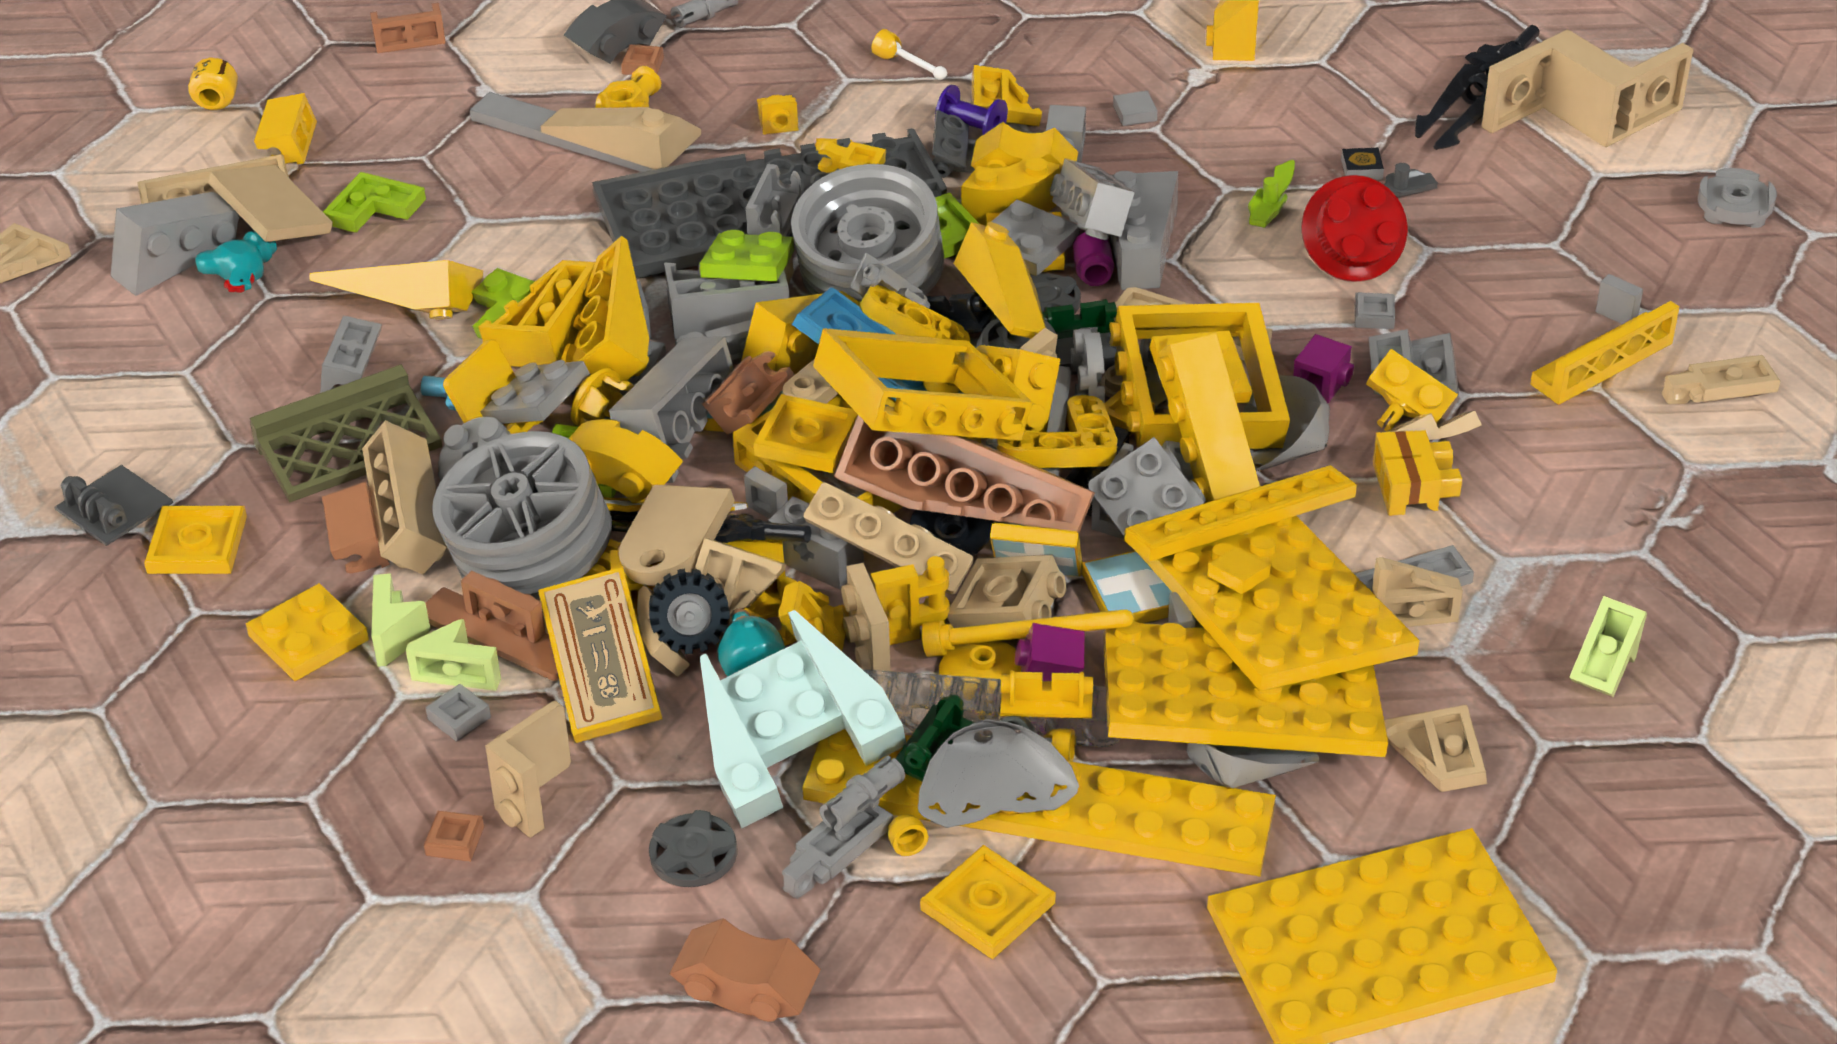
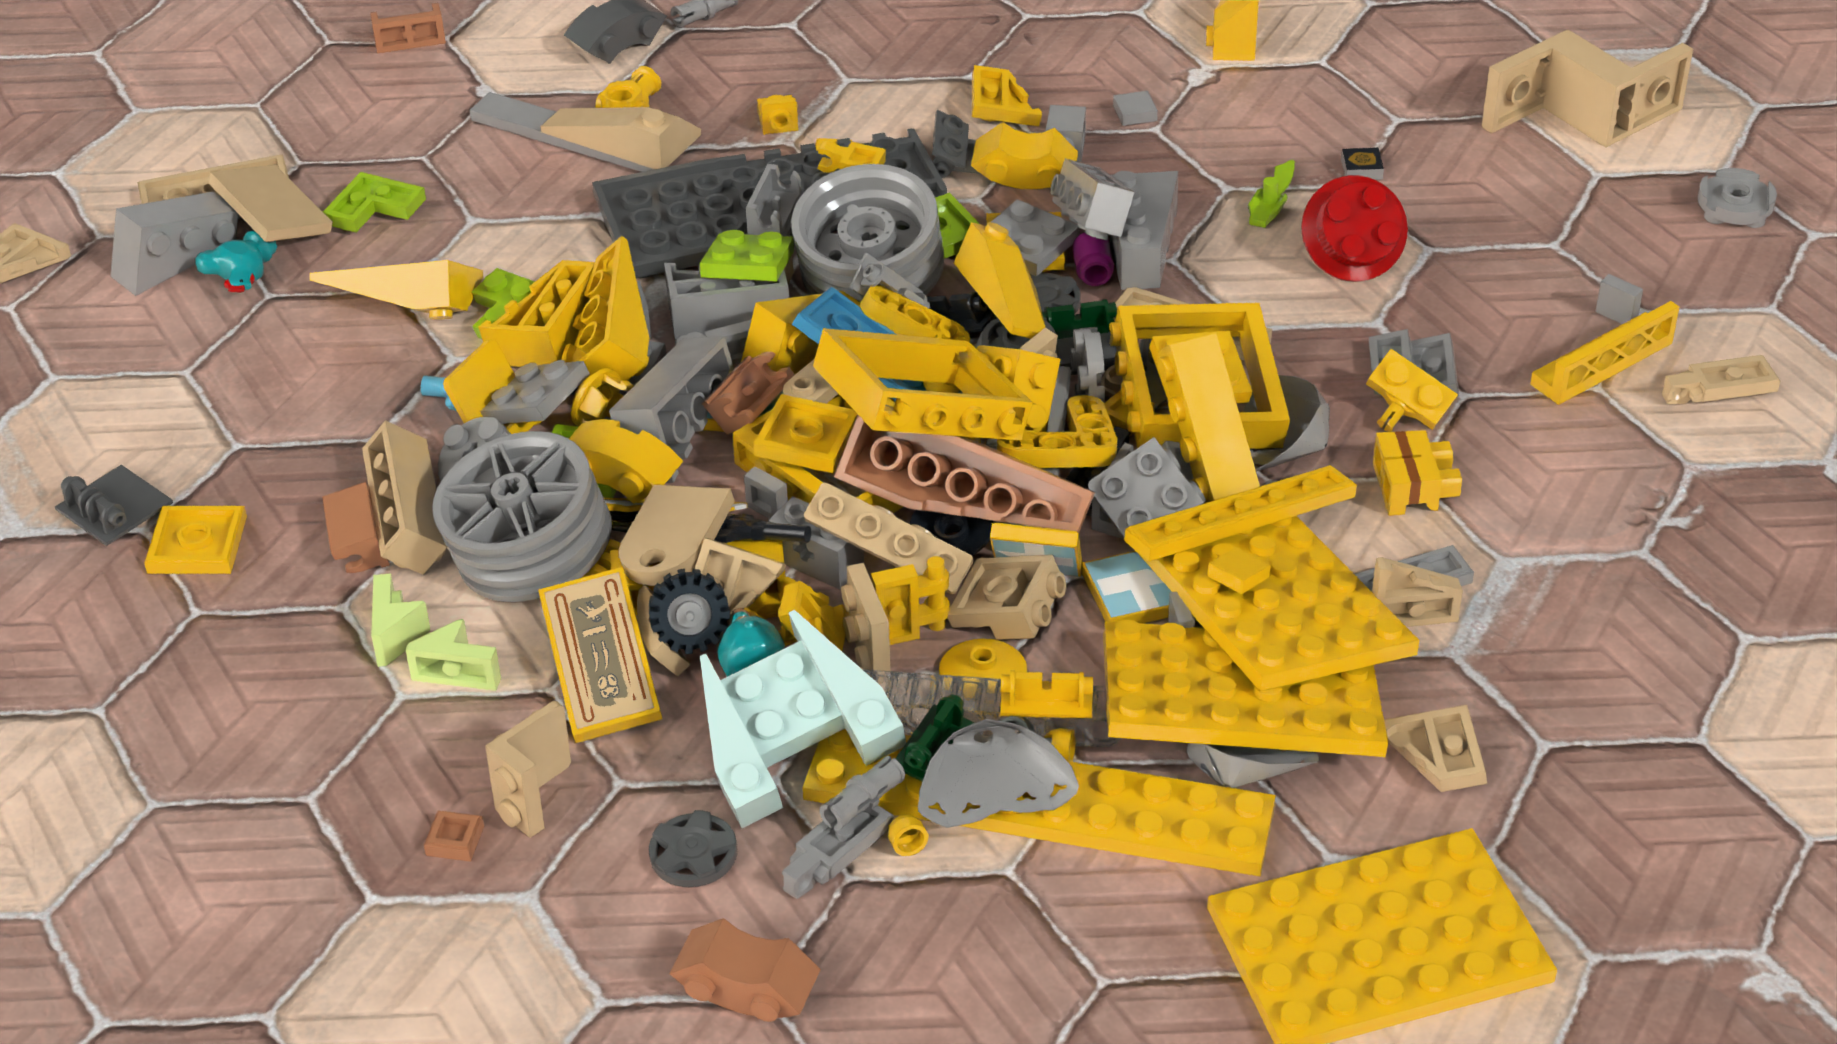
yellow head [188,57,238,110] -> none
yellow plate [246,583,369,681] -> none
olive fence [250,364,442,503] -> none
yellow hinge [254,93,317,164] -> none
light grey hinge [320,315,382,393] -> none
nougat bracket [426,570,559,681] -> none
light grey tile [426,684,491,741] -> none
nougat tile [621,44,664,75] -> none
hinge [871,29,947,80] -> none
yellow tile [920,845,1056,960] -> none
yellow piece [922,609,1134,657] -> none
dark purple piece [935,84,1008,135] -> none
yellow brick [961,156,1061,226] -> none
magenta brick [1015,623,1085,681] -> none
magenta brick [1293,334,1354,404] -> none
light grey tile [1354,292,1395,329] -> none
dark grey piece [1384,163,1438,197] -> none
tan slope [1387,411,1482,440] -> none
black sword [1415,25,1540,150] -> none
yellowish green slope [1569,596,1647,697] -> none

